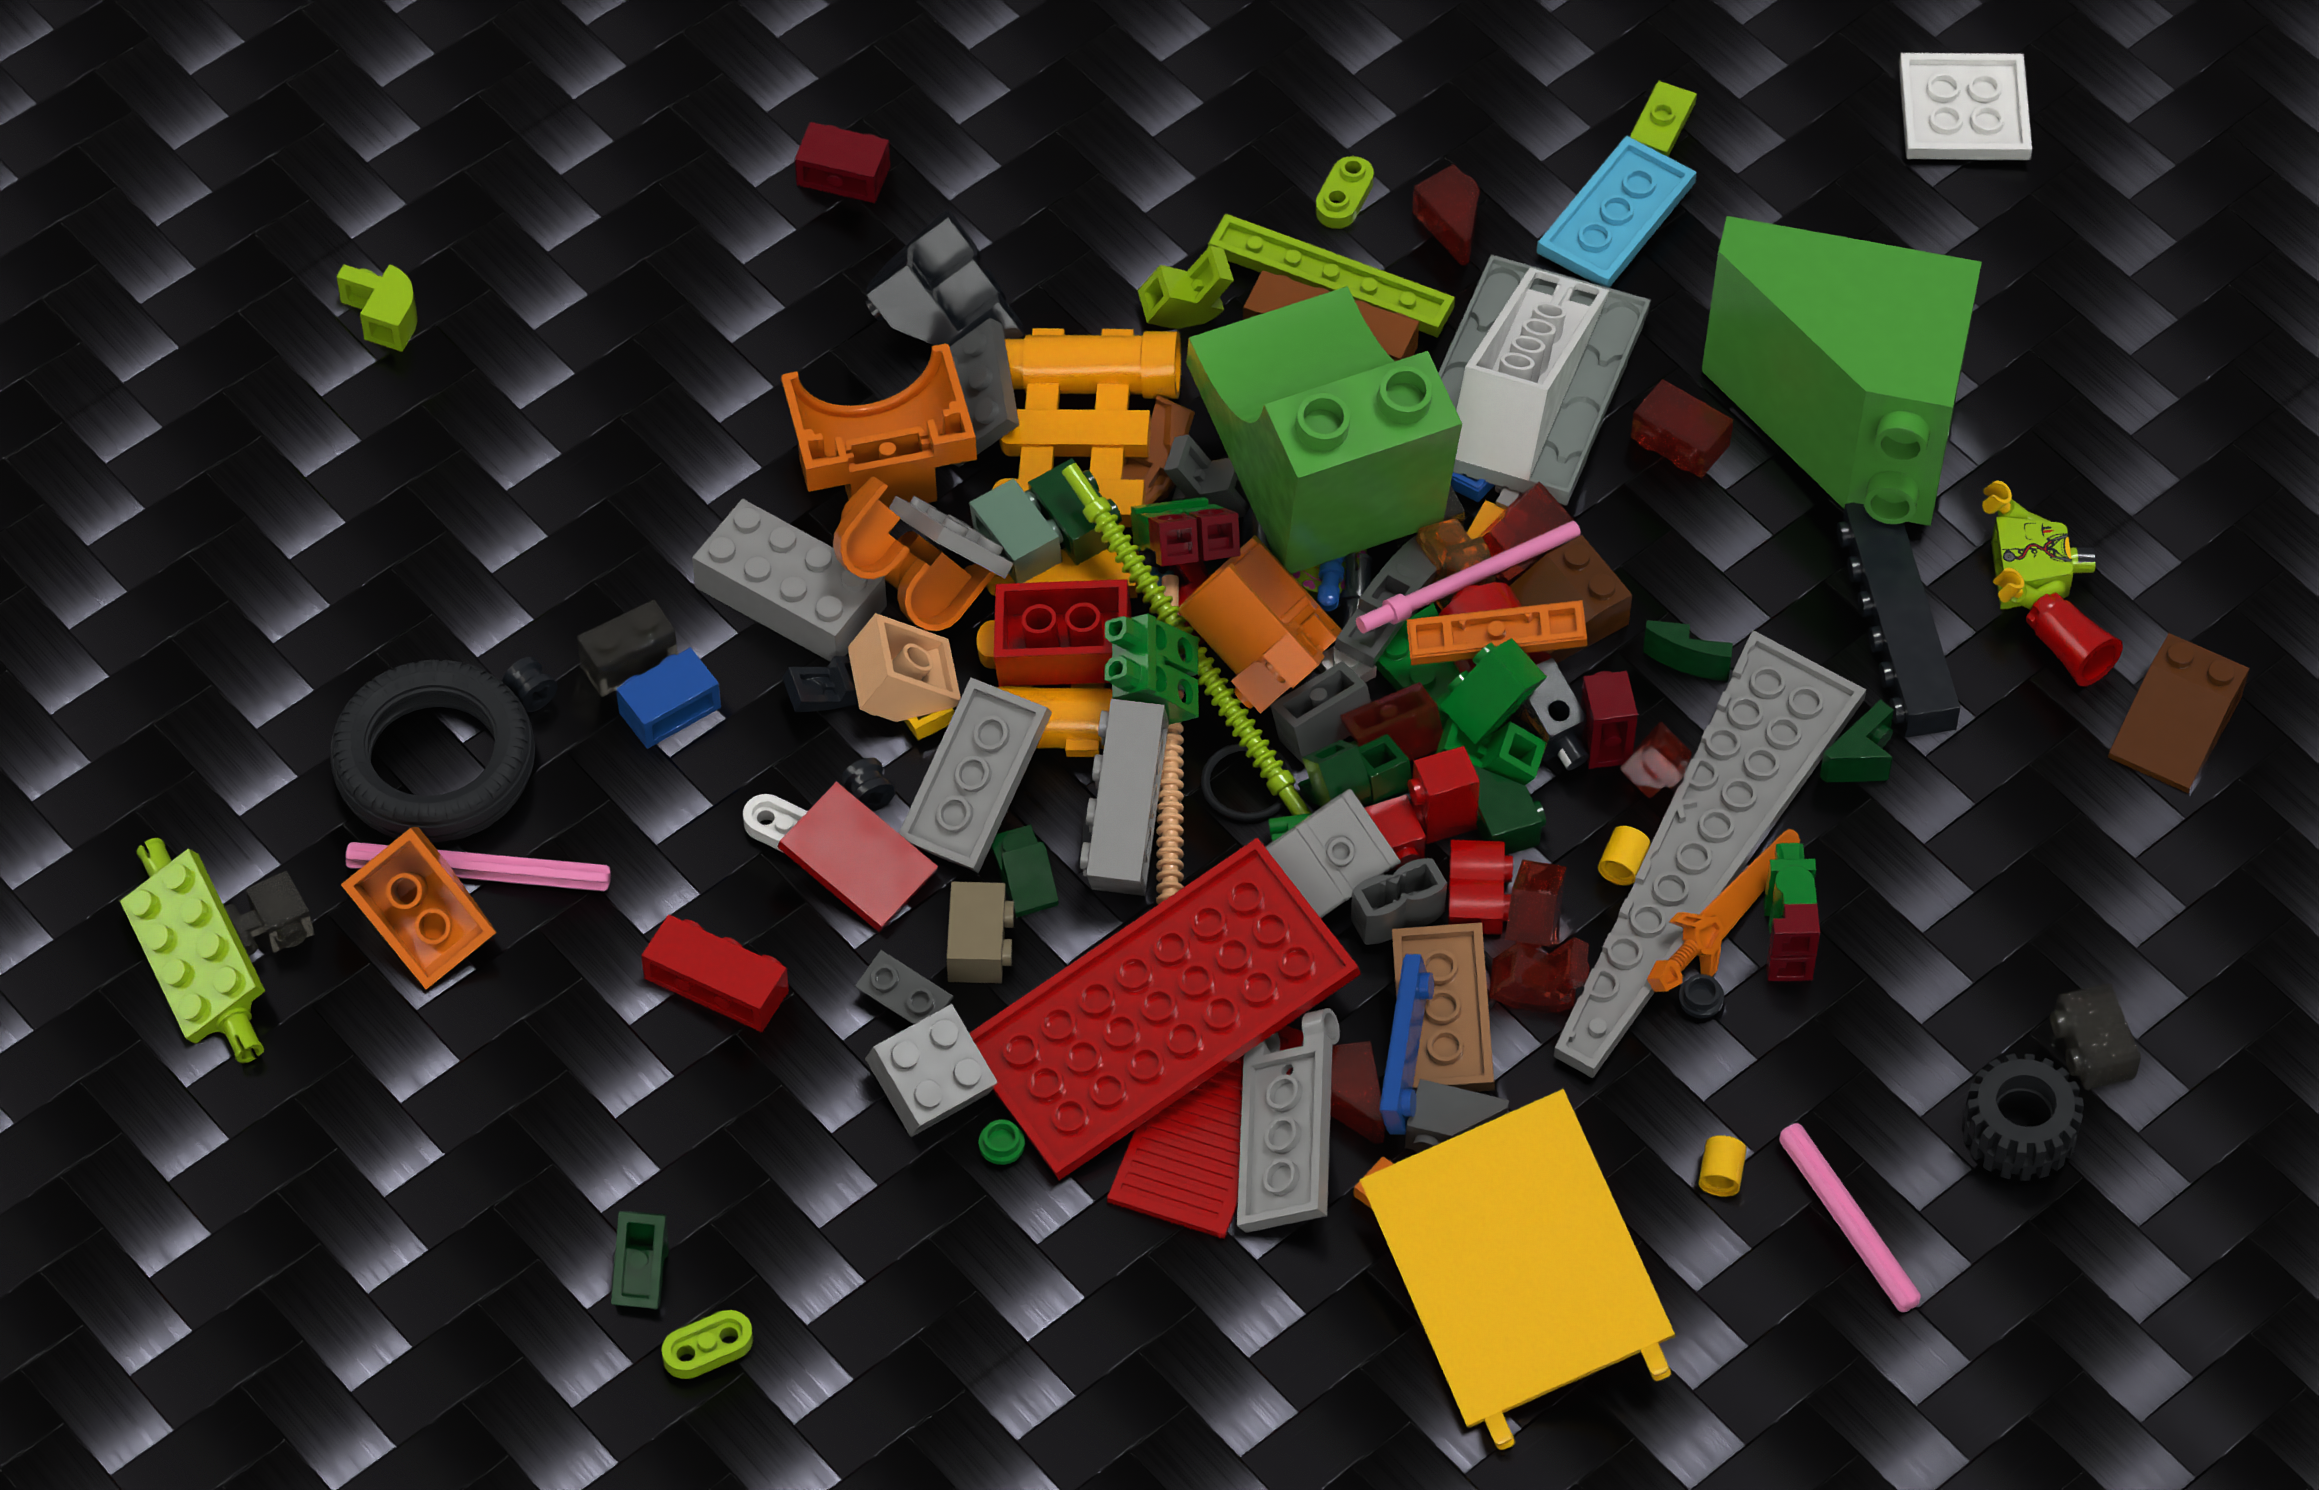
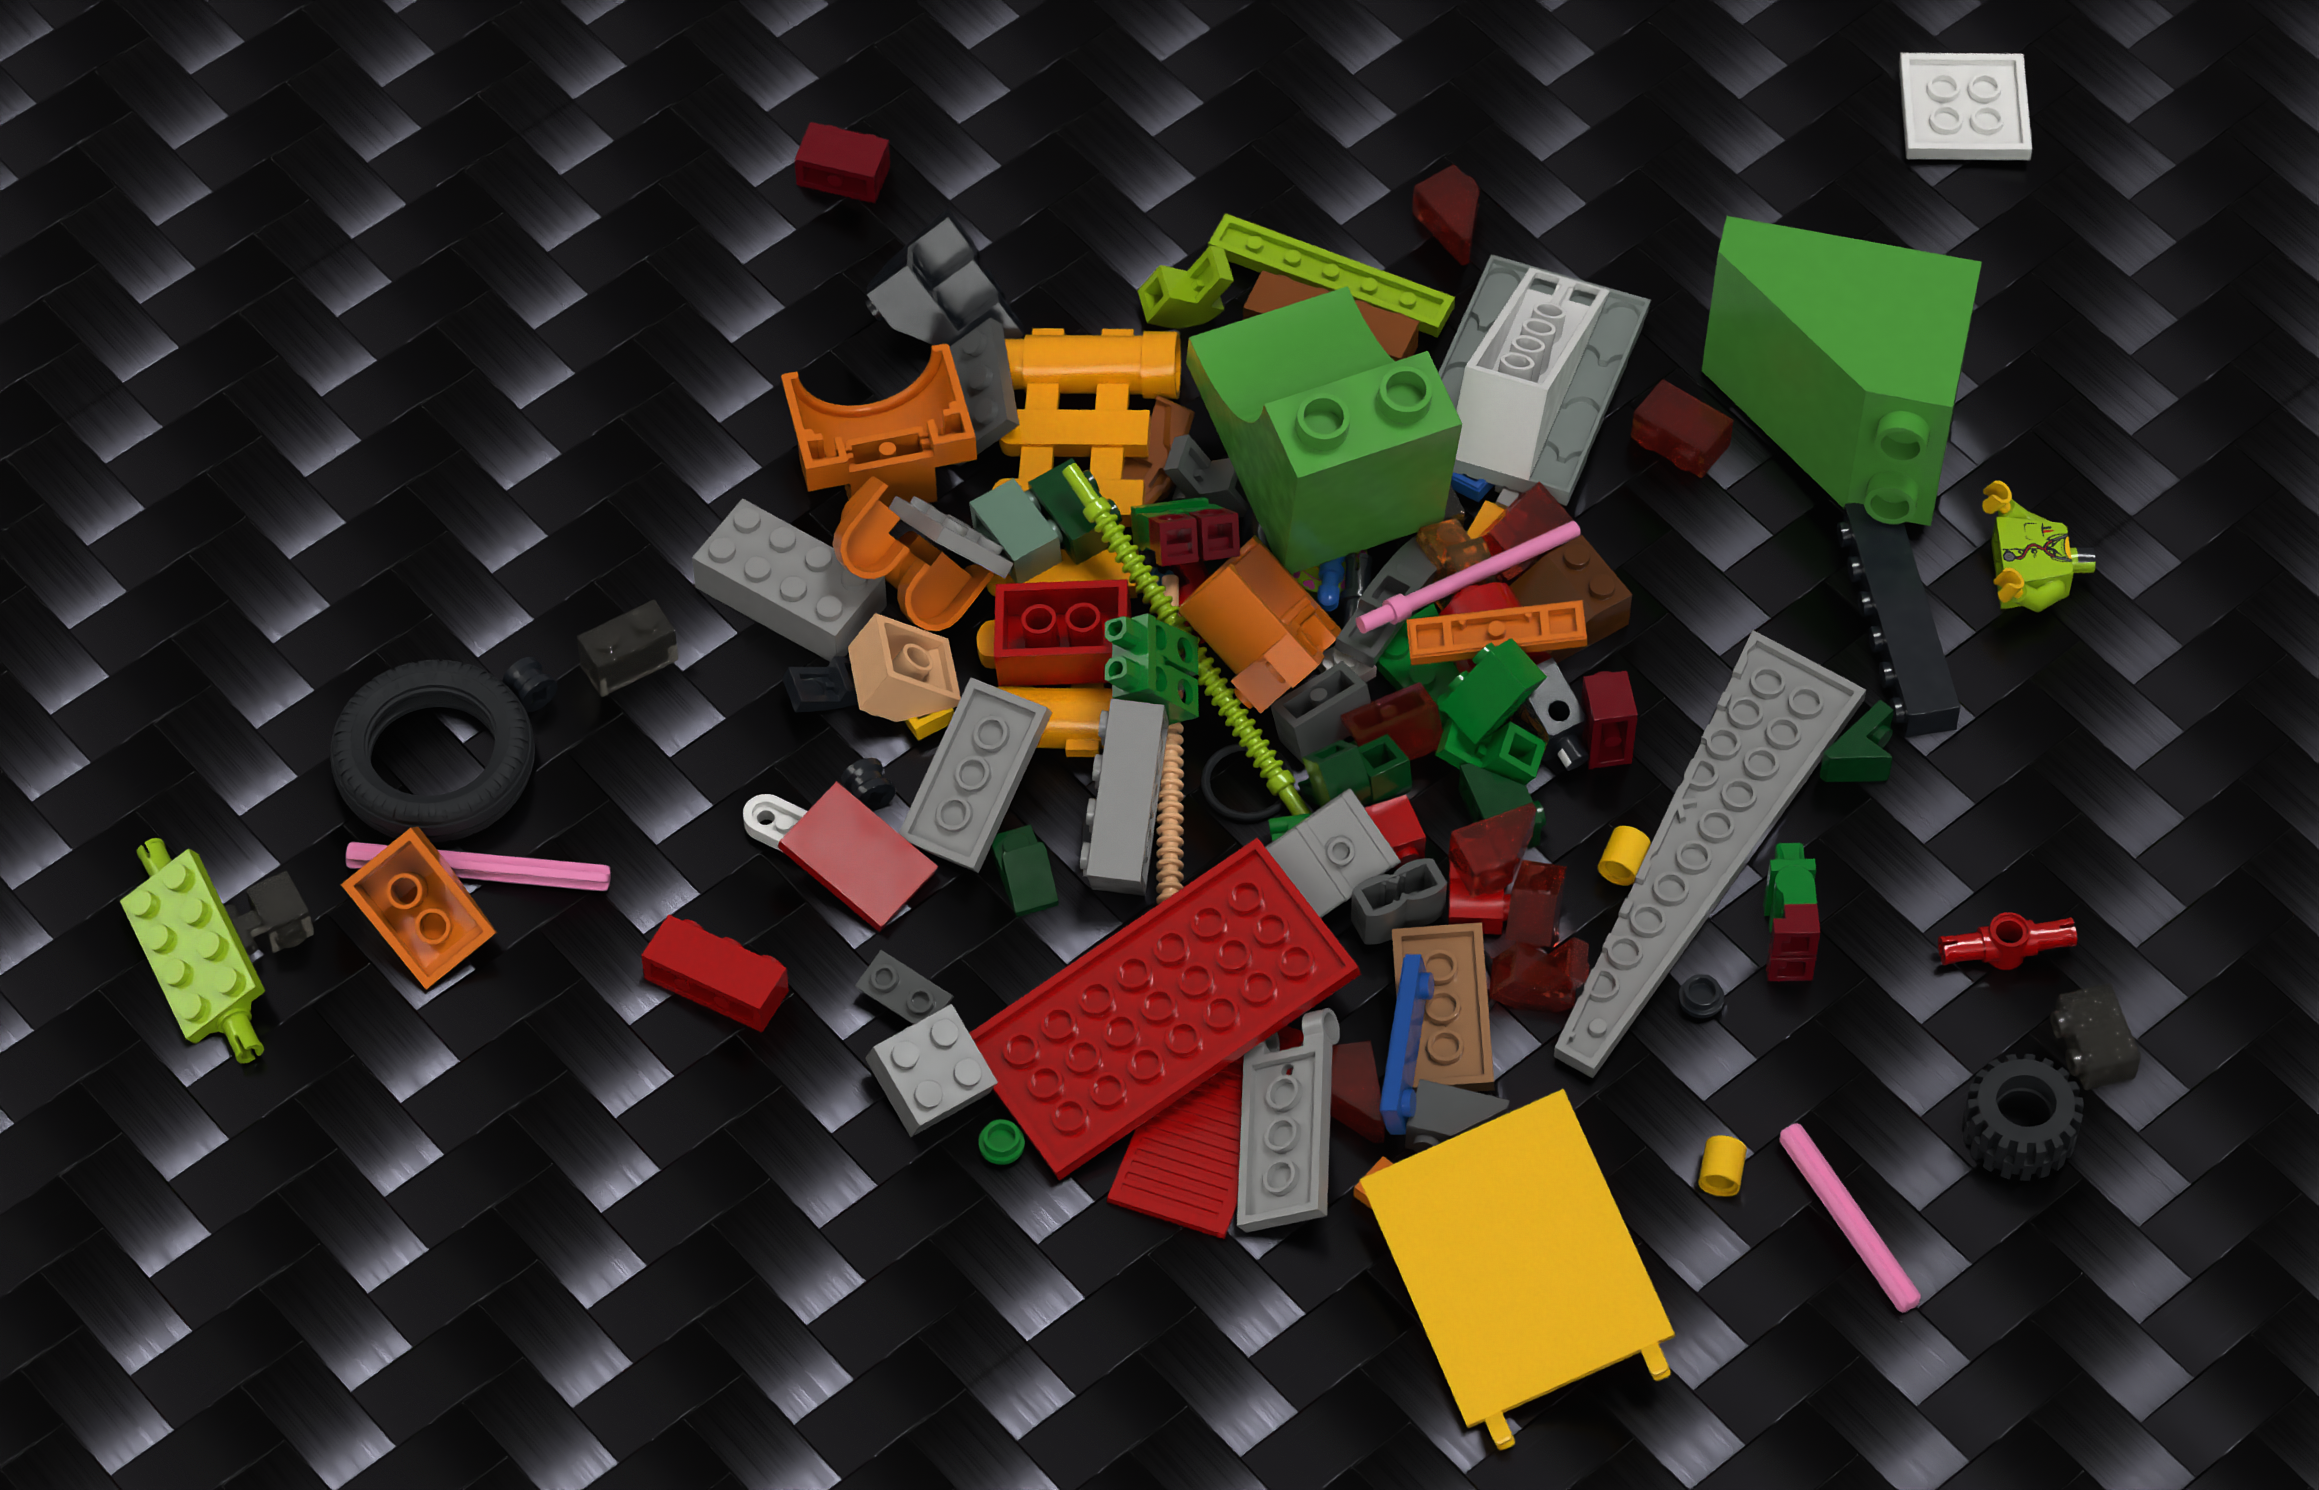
lime brick [337,264,417,352] -> none
dark green slope [611,1211,669,1309] -> none
blue brick [616,647,721,749] -> none
lime plate [662,1310,753,1379] -> none
dark tan brick [947,882,1014,983] -> none
lime plate [1316,156,1374,229] -> none
red brick [1408,746,1480,844] -> none
medium azure plate [1537,135,1697,288] -> none
clear red slope [1621,722,1692,798] -> none
lime plate [1630,81,1697,157] -> none
dark green slope [1643,620,1733,682] -> none
orange sword [1647,829,1800,992] -> none
red plant [2026,592,2123,686] -> none
reddish brown slope [2108,633,2250,794] -> none
none -> clear red slope [1448,802,1537,898]
none -> red pin [1938,912,2077,970]

